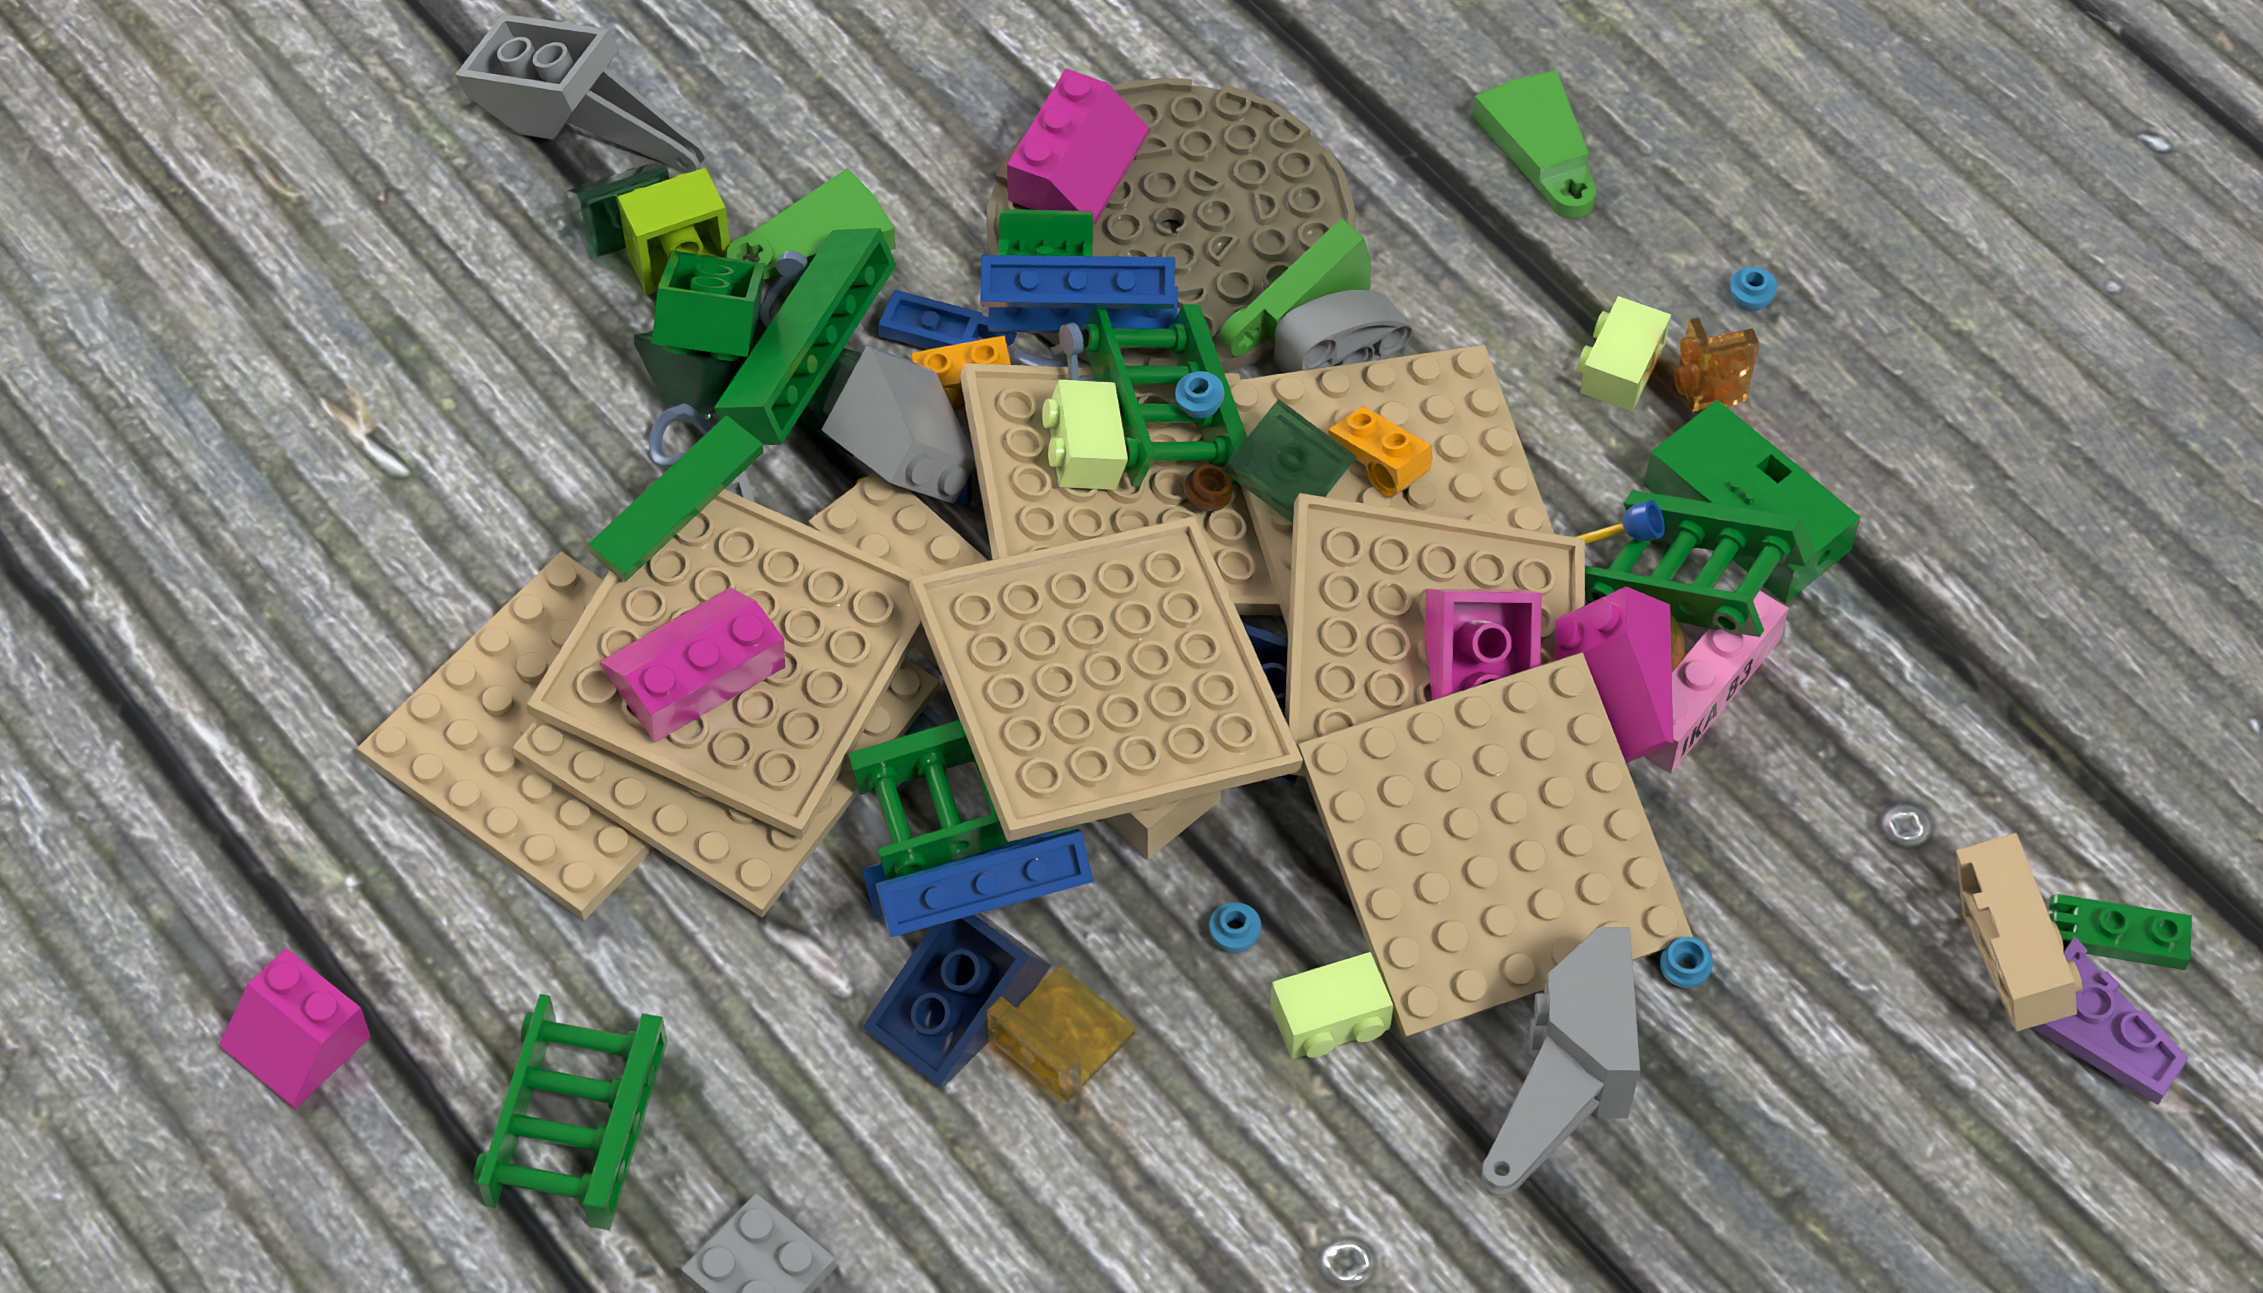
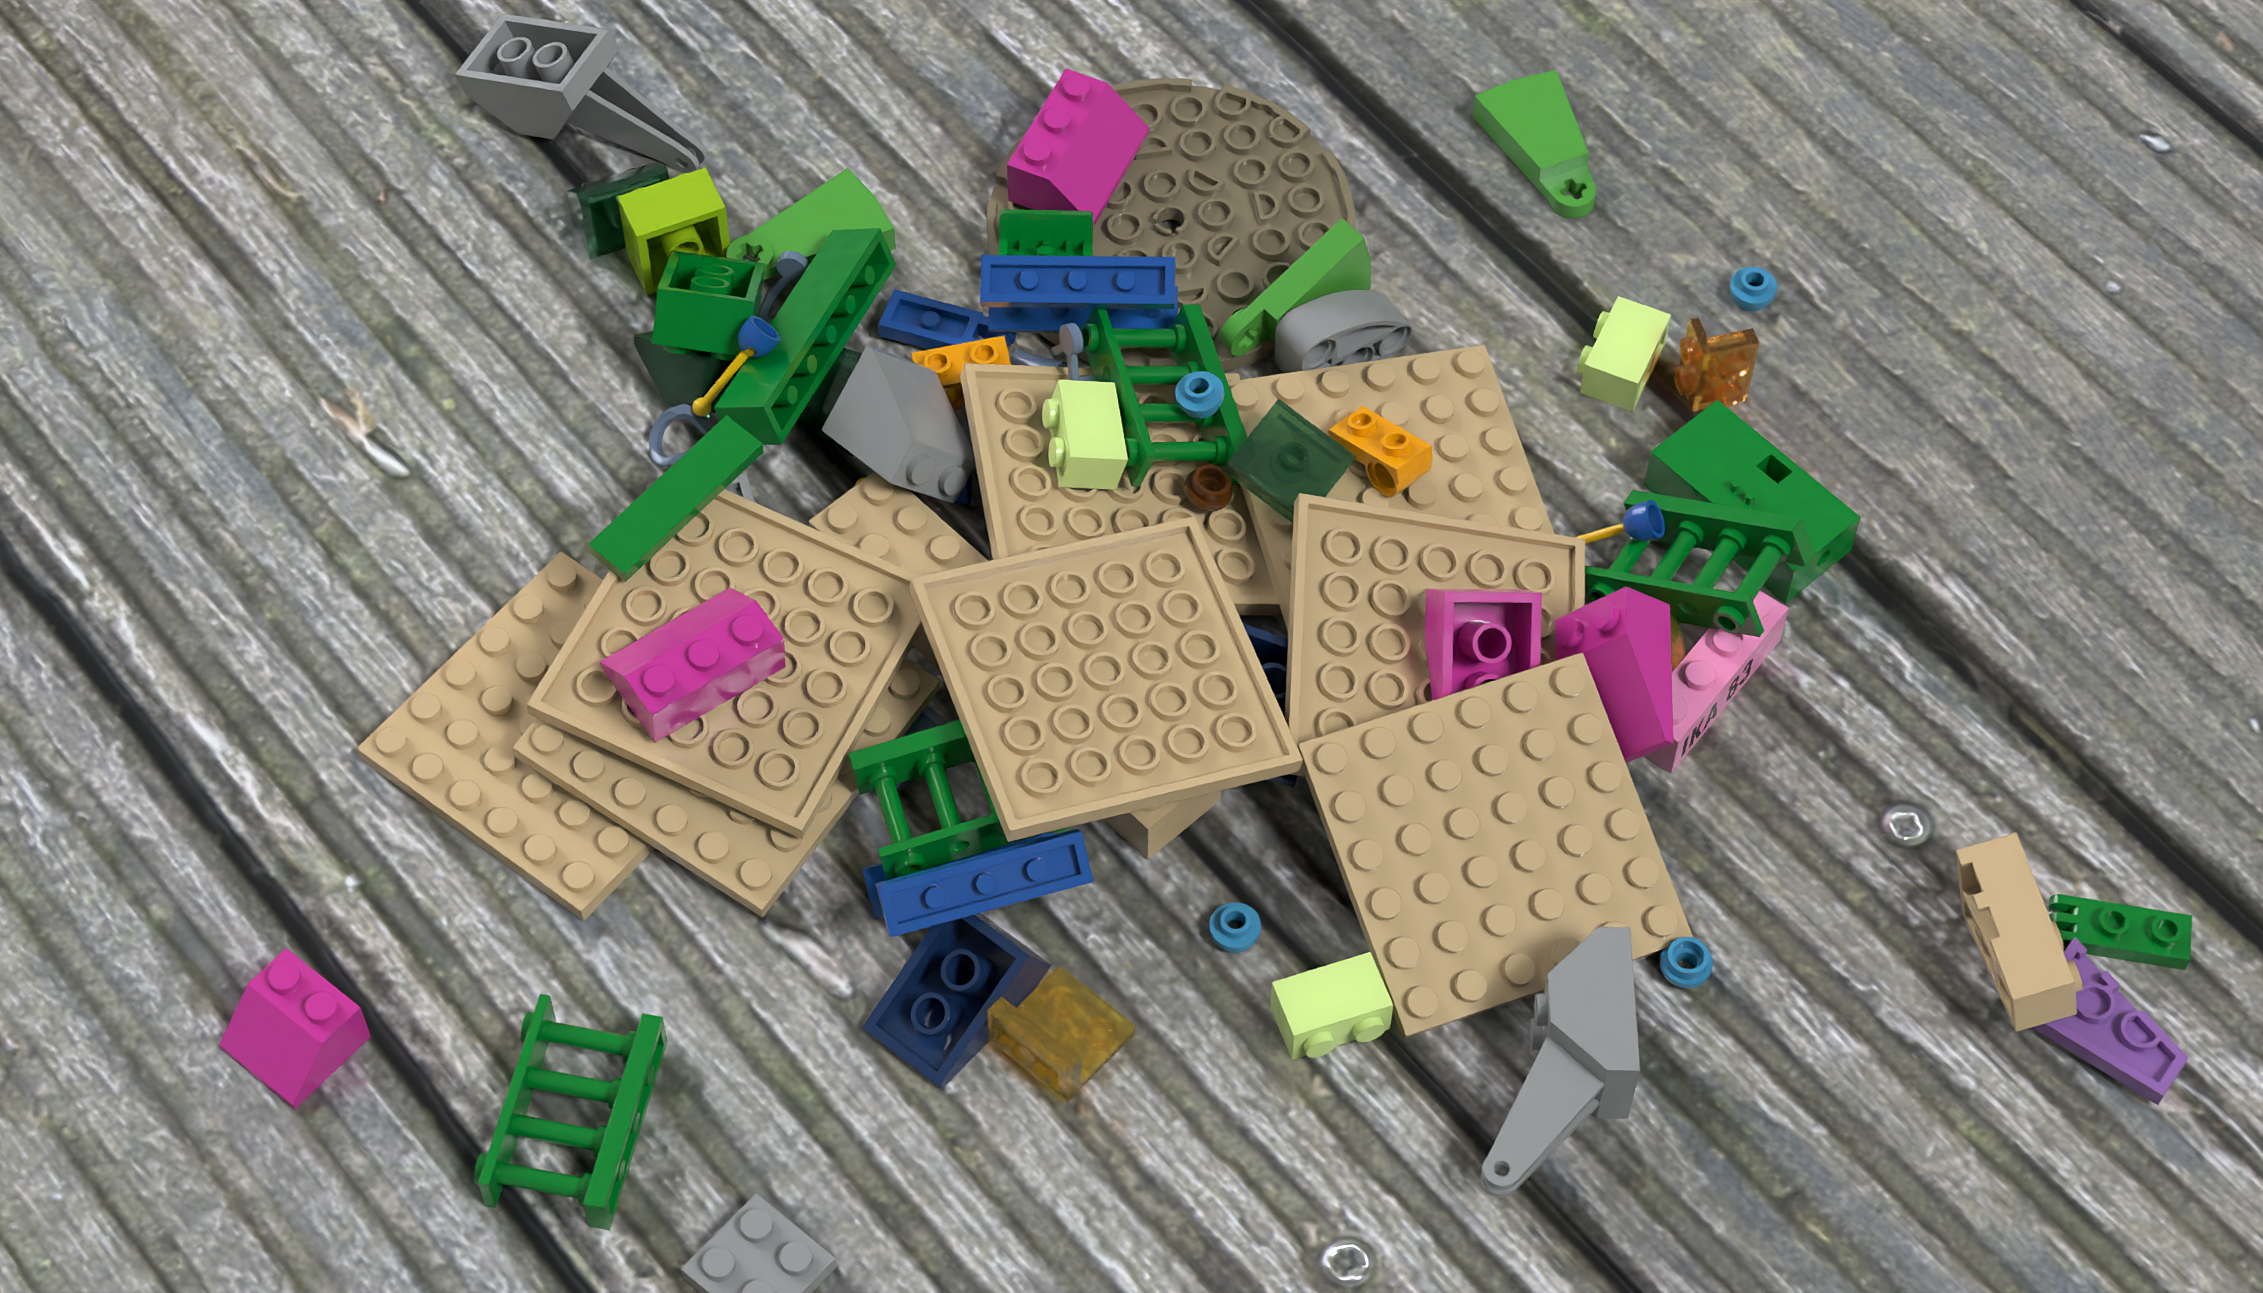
none -> hinge [692,315,781,417]

